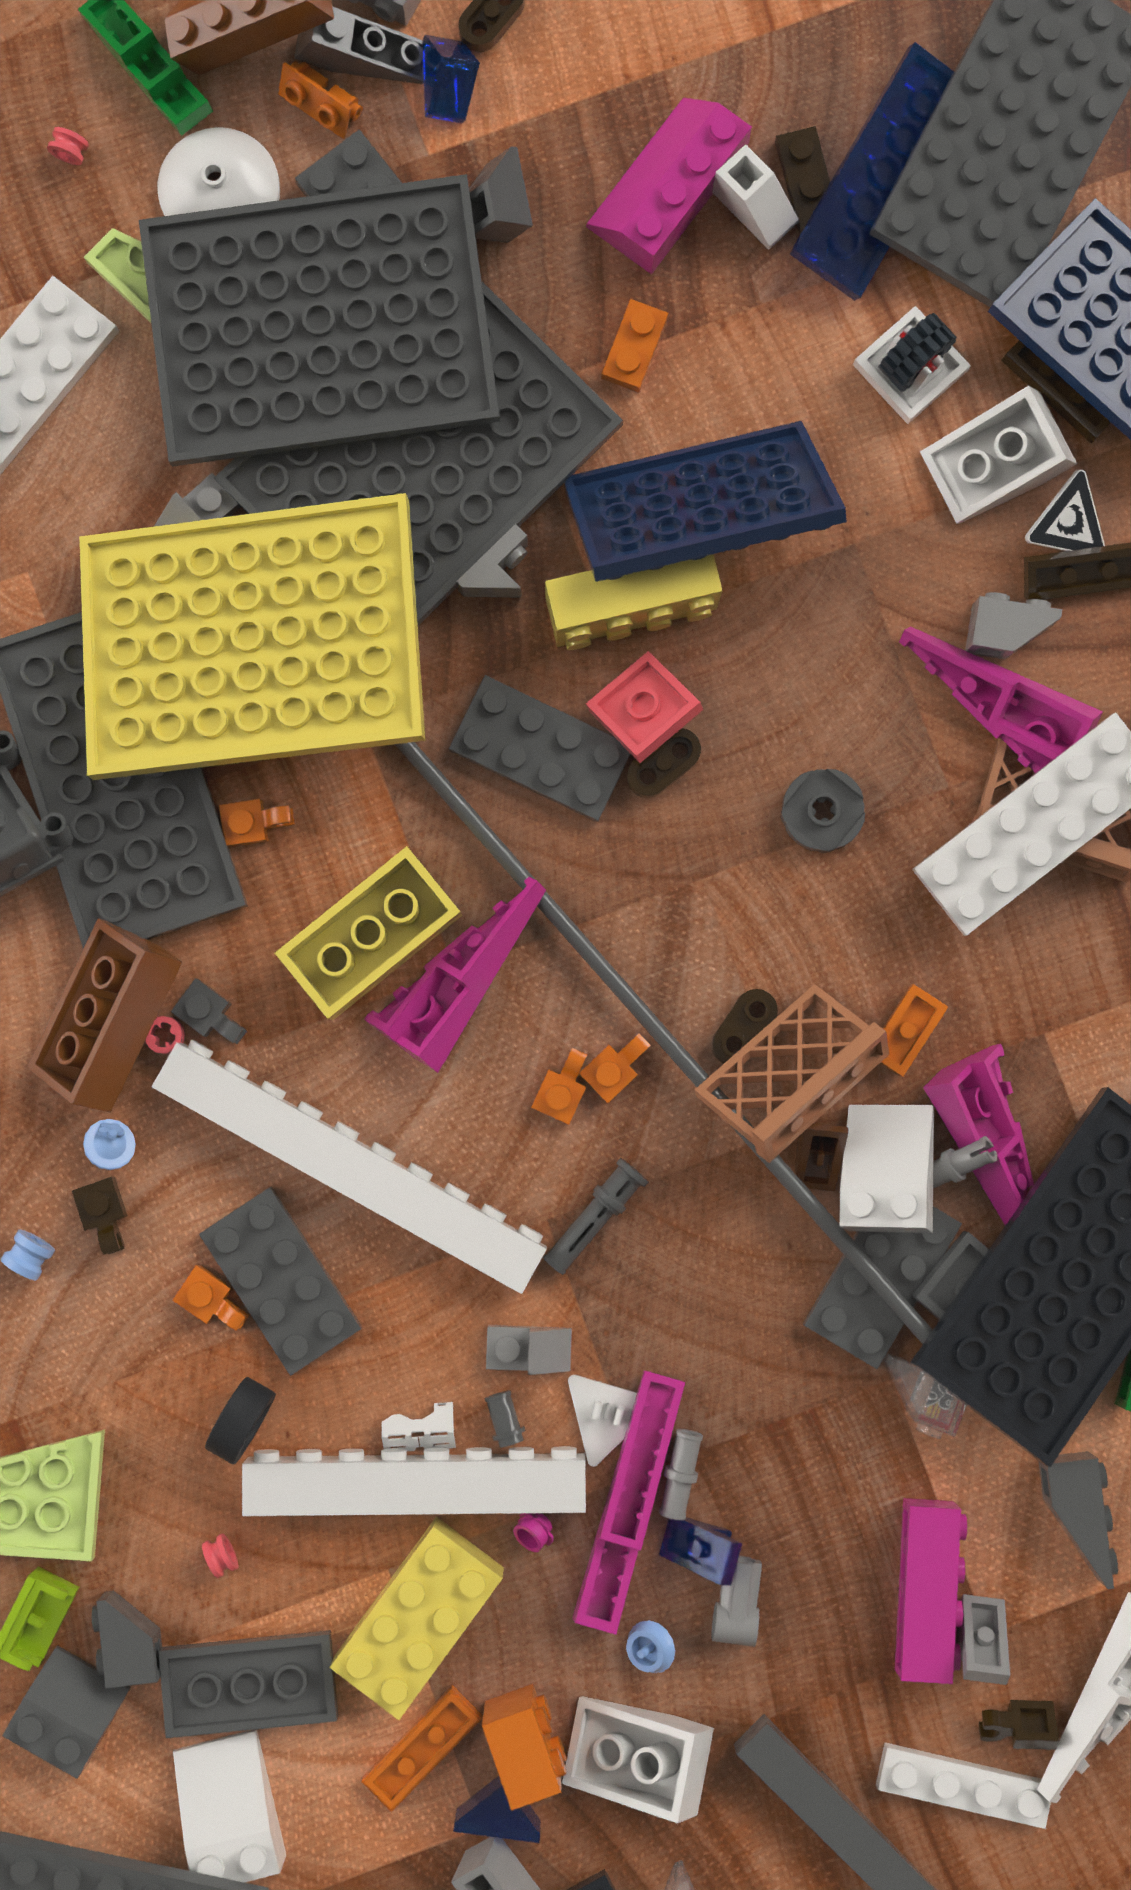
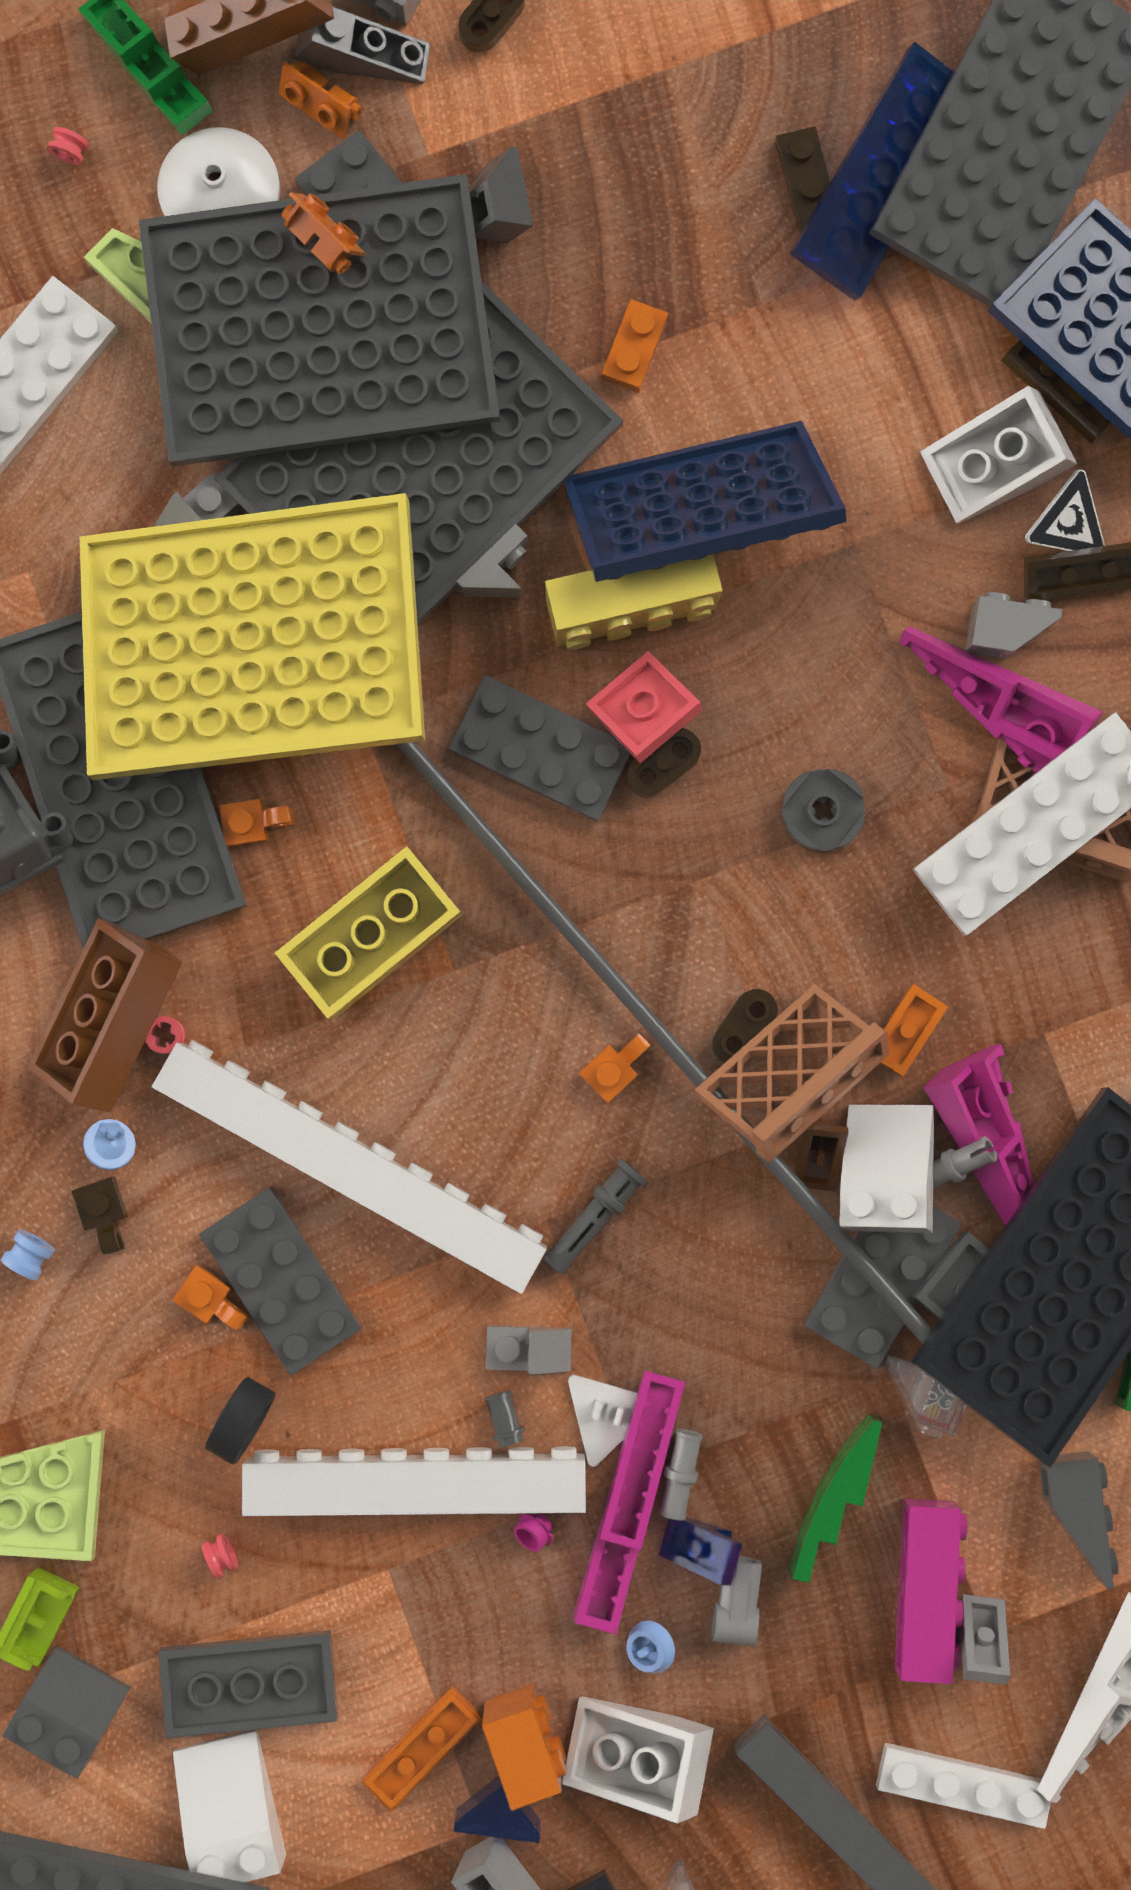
dark grey slope [92,1590,162,1689] -> none
dark grey plate [171,978,247,1044] -> none
light yellow brick [330,1516,504,1720] -> none
dark pink wedge [364,877,546,1073] -> none
white piece [381,1402,456,1451] -> none
clear blue slope [423,35,480,123] -> none
orange plate [531,1047,587,1125] -> none
dark pink slope [586,97,752,275] -> none
white slope [712,144,799,250] -> none
plate [853,306,971,424] -> none
dark brown plate [978,1700,1059,1750] -> none
none -> orange hinge [281,192,366,275]
none -> green slope [788,1414,882,1583]

